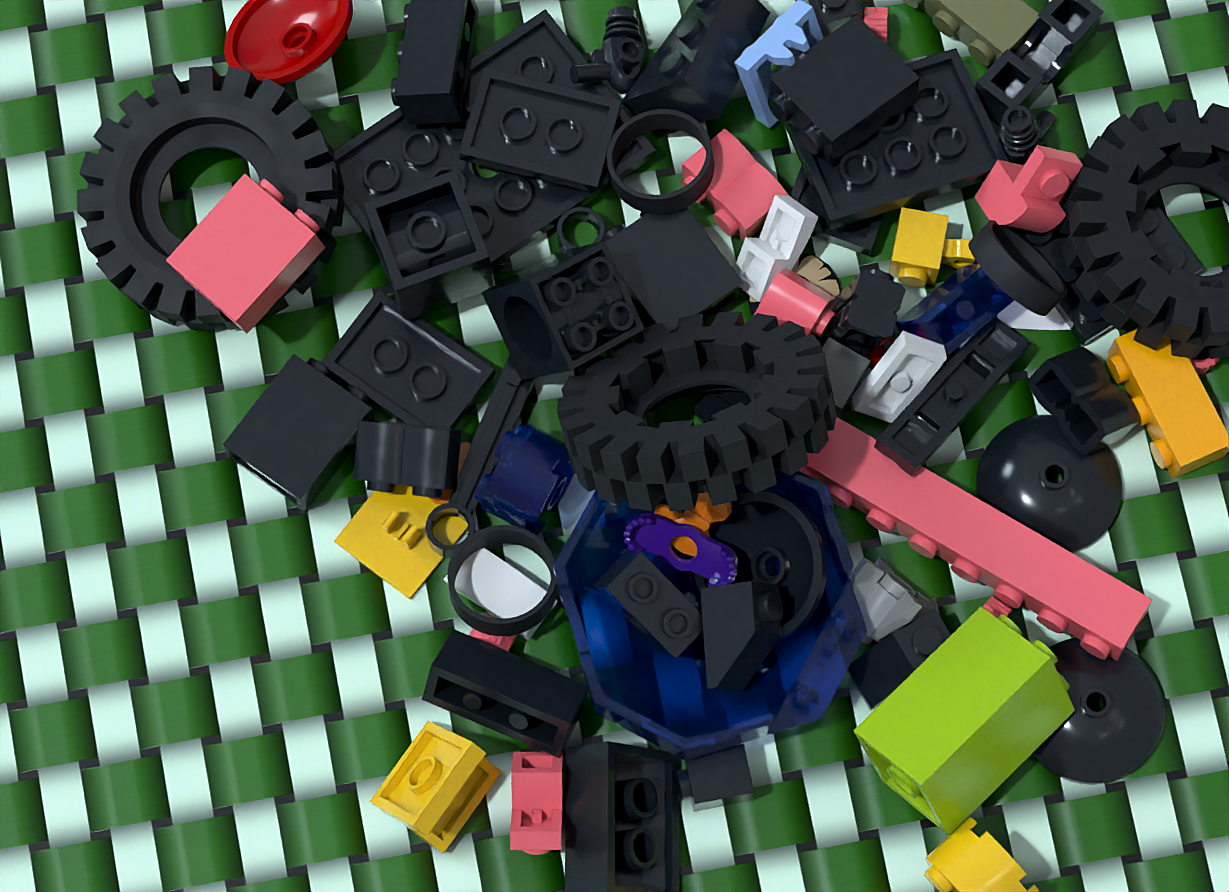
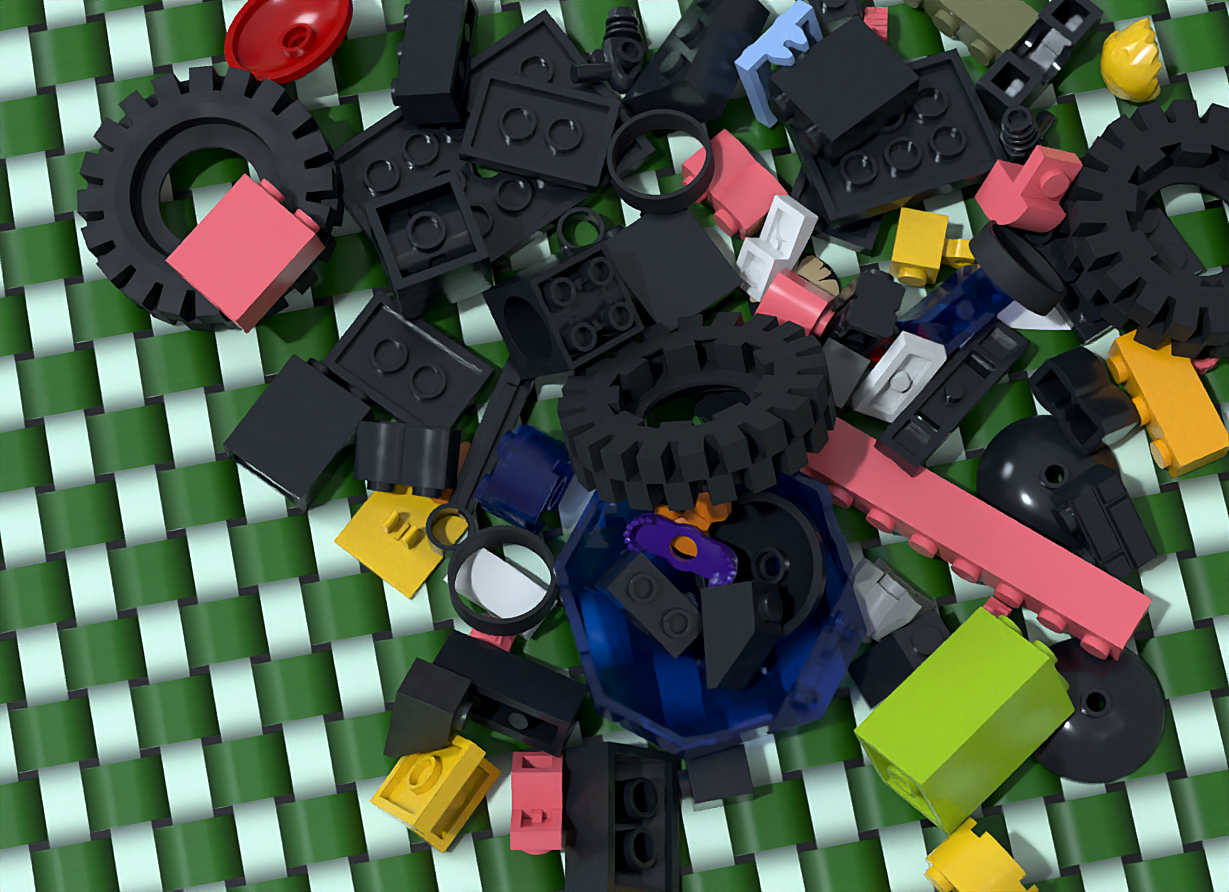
none -> pearl dark grey slope [383,657,474,758]
none -> black brick [1052,464,1158,580]
none -> yellow hair [1100,18,1162,103]

